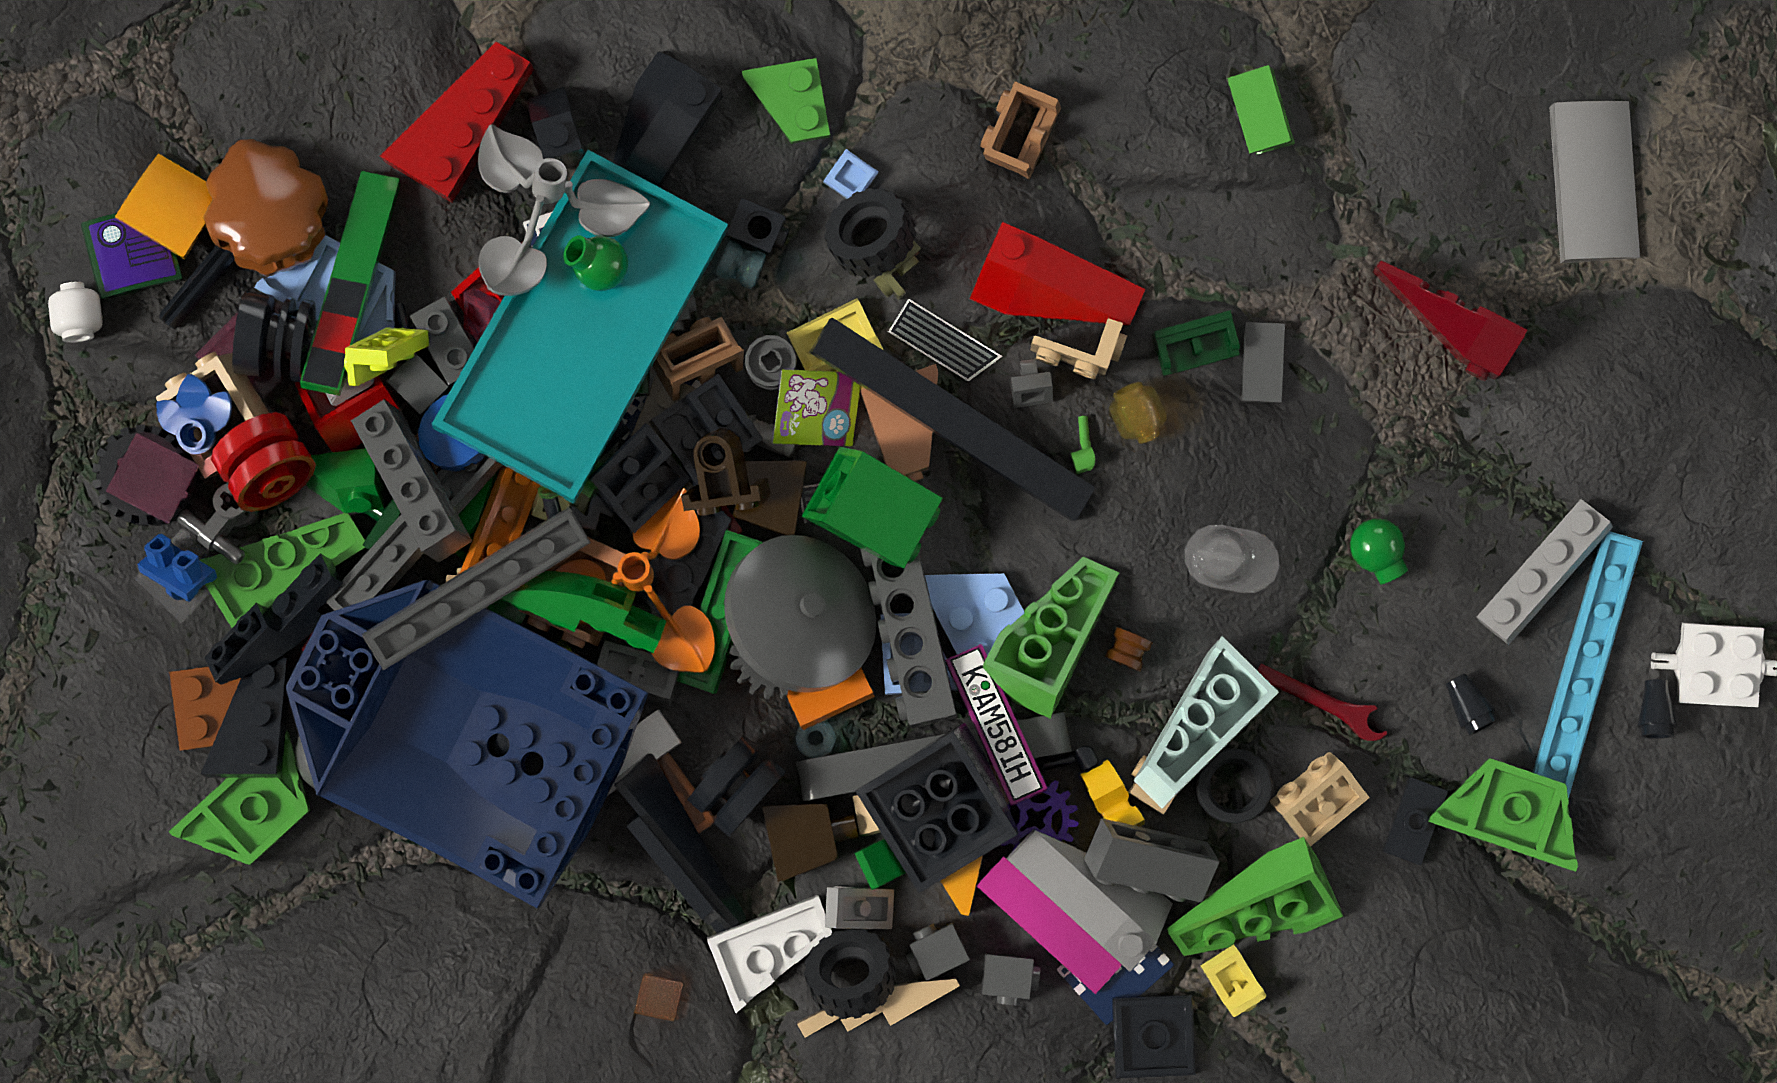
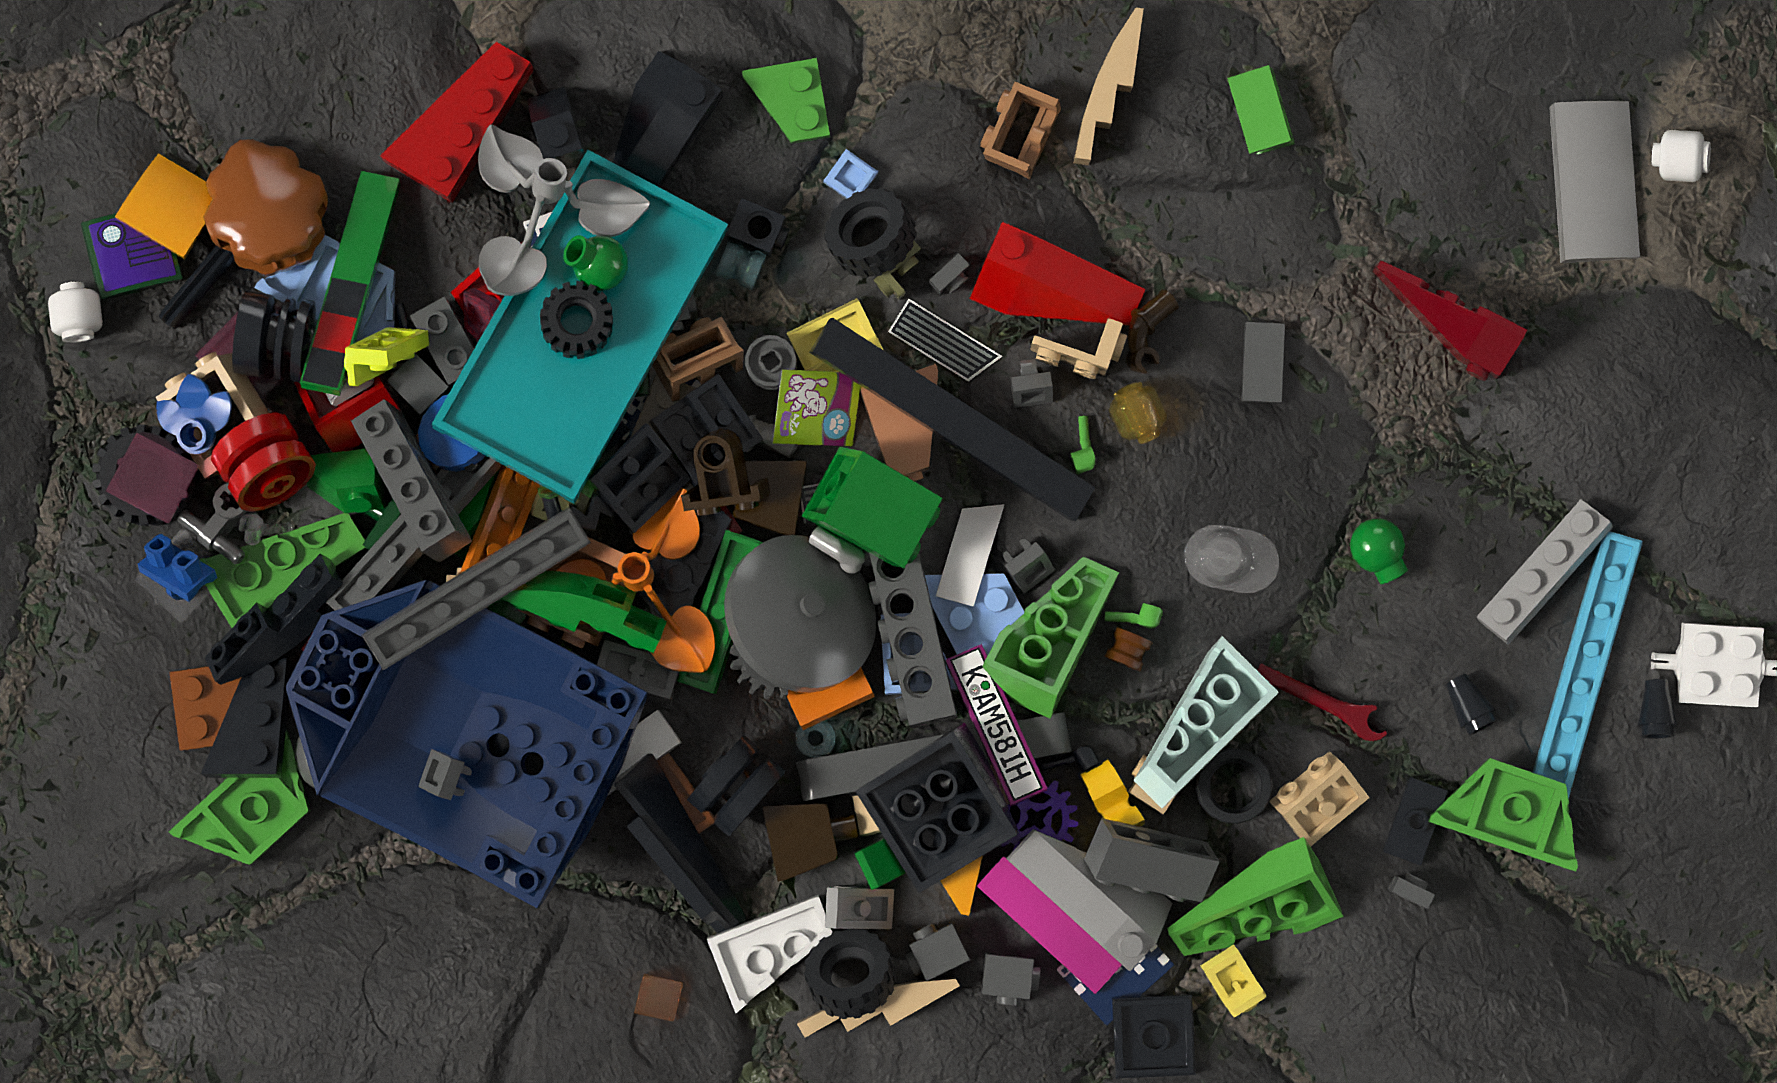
dark green hinge [1152,310,1240,377] -> none
none -> clear hand [239,513,292,545]
none -> dark grey tile [418,749,472,800]
none -> black tyre [540,281,613,359]
none -> light grey arm [809,526,865,573]
none -> dark grey plate [929,253,969,296]
none -> white sticker [936,504,1005,607]
none -> dark grey tile [1003,539,1055,594]
none -> tan slope [1073,8,1144,165]
none -> bright green hand [1105,603,1163,629]
none -> dark brown piece [1126,289,1179,374]
none -> dark grey plate [1388,873,1435,909]
none -> white head [1652,130,1711,182]

